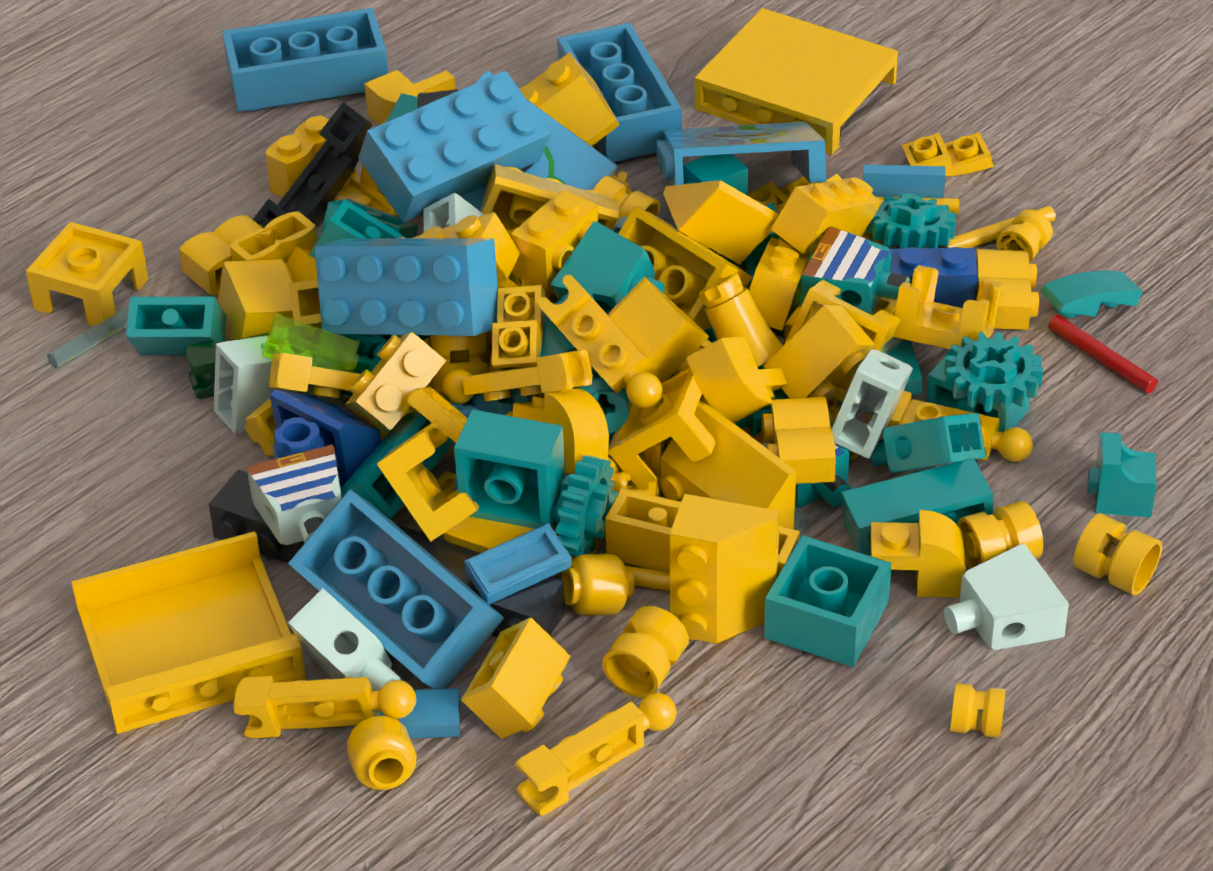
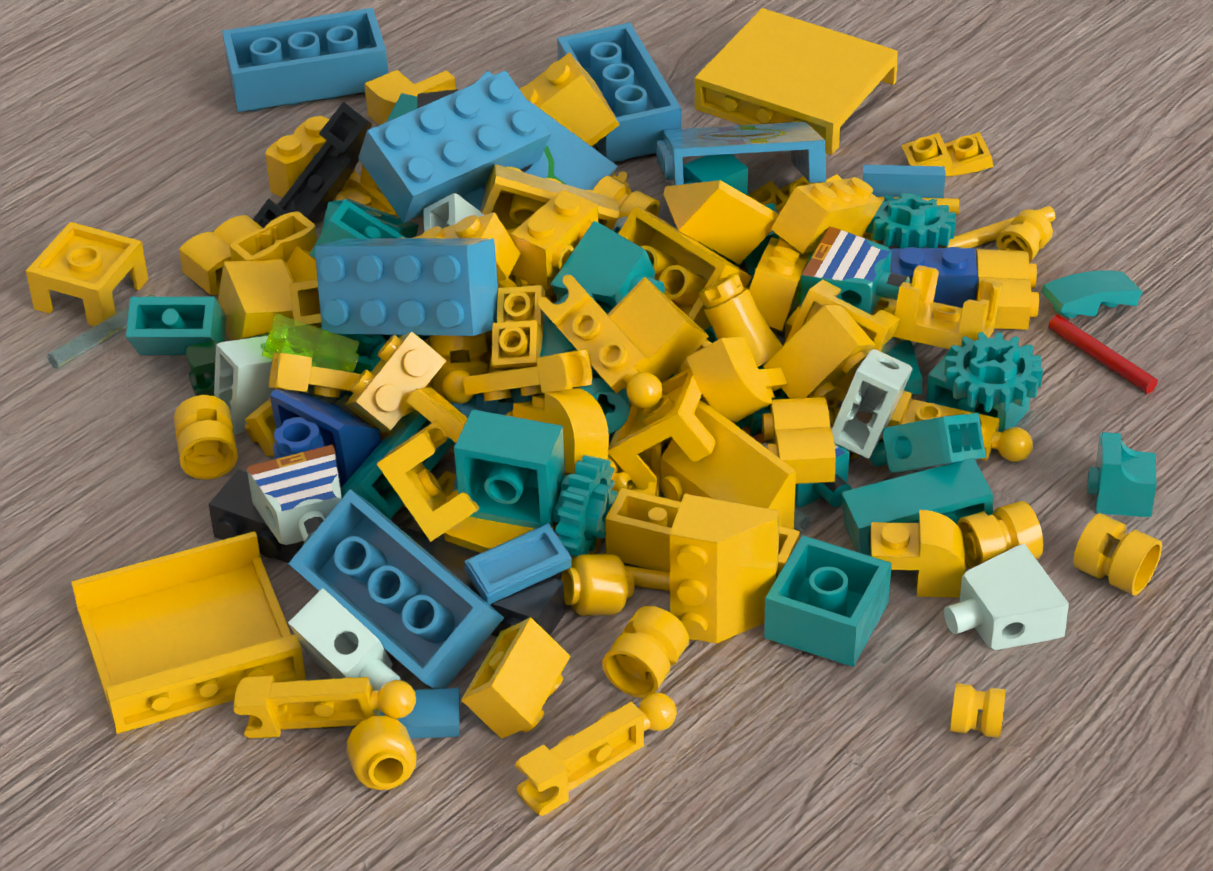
none -> yellow wheel [173,395,238,480]

